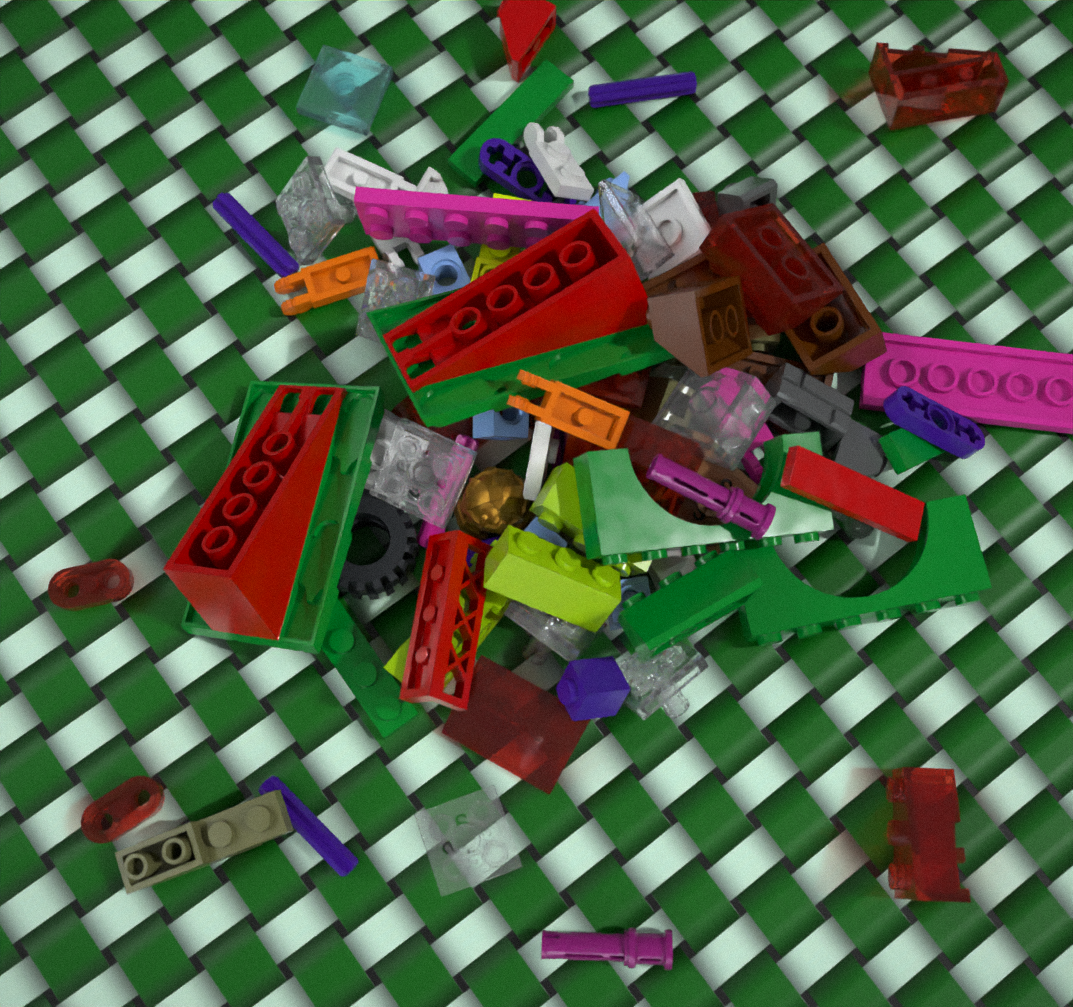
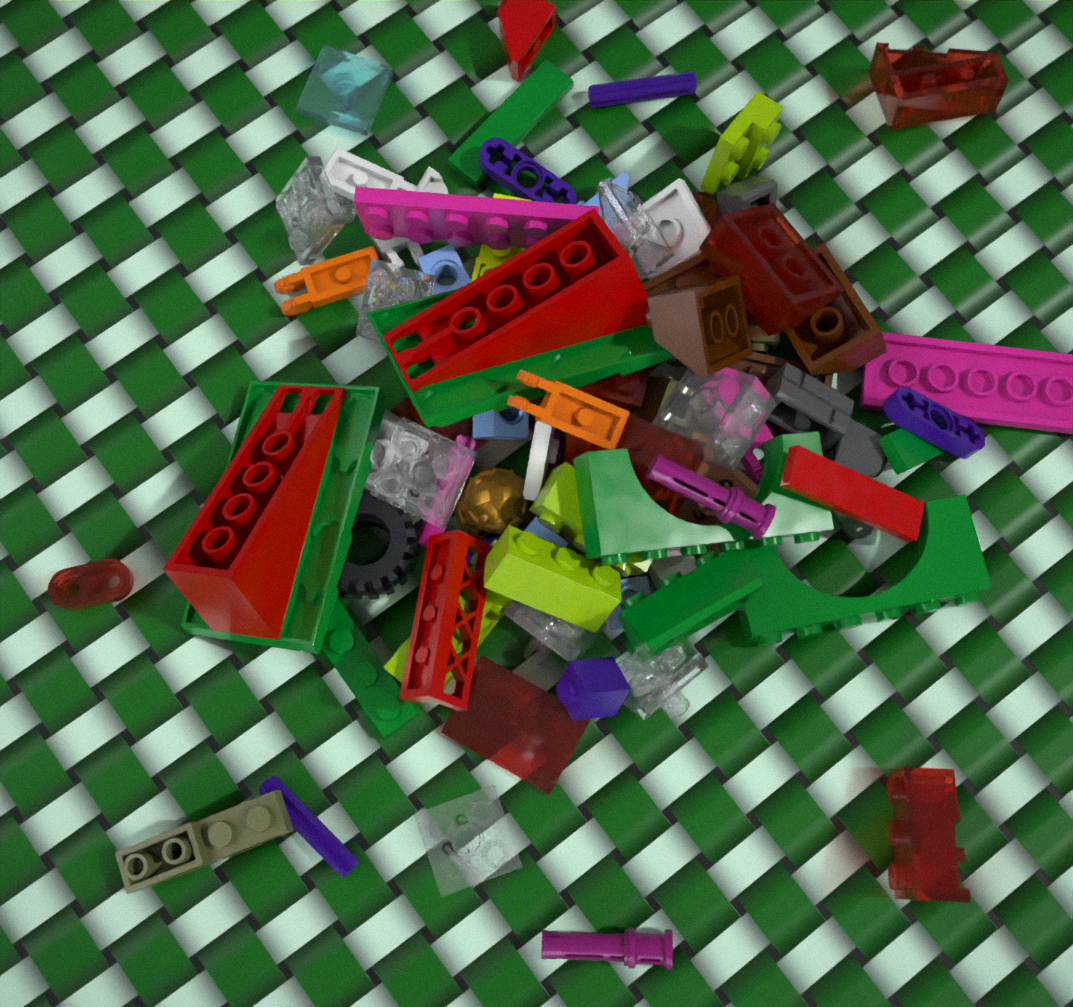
clear red plate [81,776,165,844] -> none
dark purple axle [212,193,300,278] -> none
white hinge [523,122,594,201] -> none
none -> lime plate [700,91,783,196]

